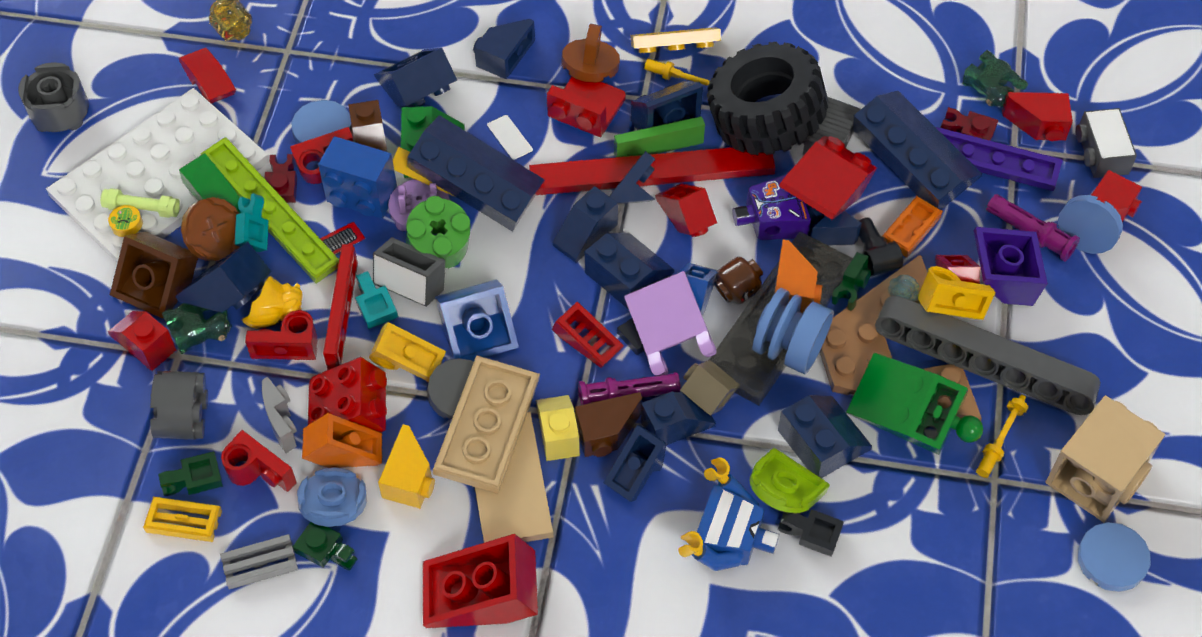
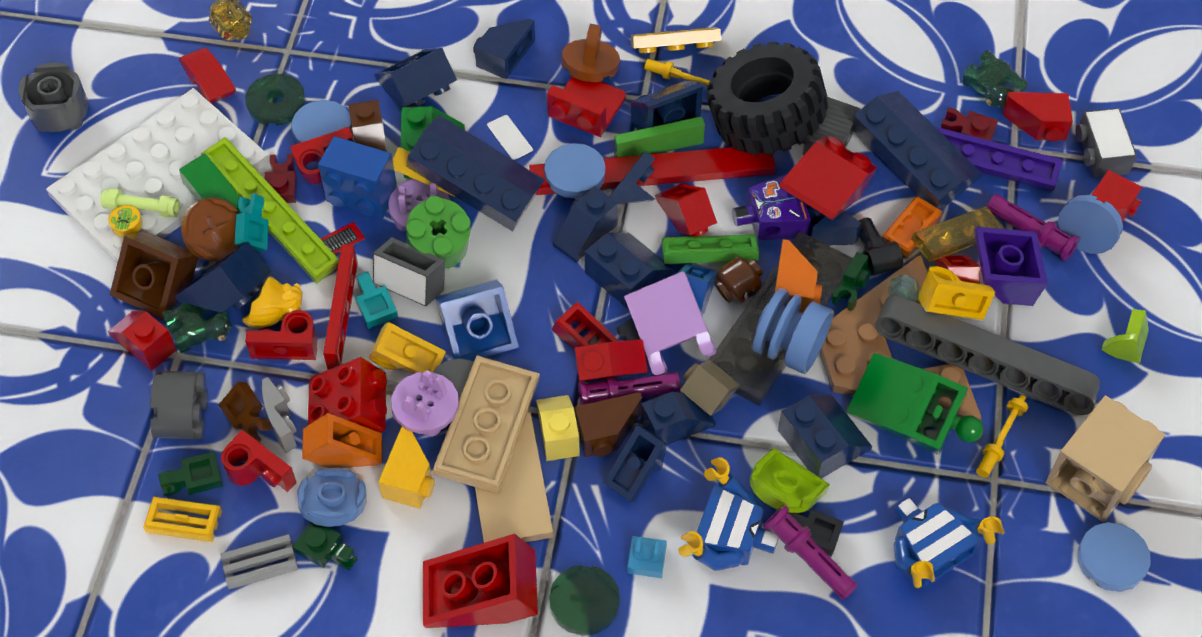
none -> reddish brown plate [218,382,272,443]
none -> clear green tile [245,74,306,126]
none -> lavender plate [391,370,459,436]
none -> medium blue tile [544,143,606,199]
none -> clear green tile [549,565,620,636]
none -> red slope [575,339,648,382]
none -> dark azure tile [627,536,667,578]
none -> bright green tile [662,234,759,264]
none -> magenta pin [763,505,858,600]
none -> torso [893,498,1005,588]
none -> clear yellow tile [911,206,1005,262]
none -> lime tile [1102,309,1149,363]

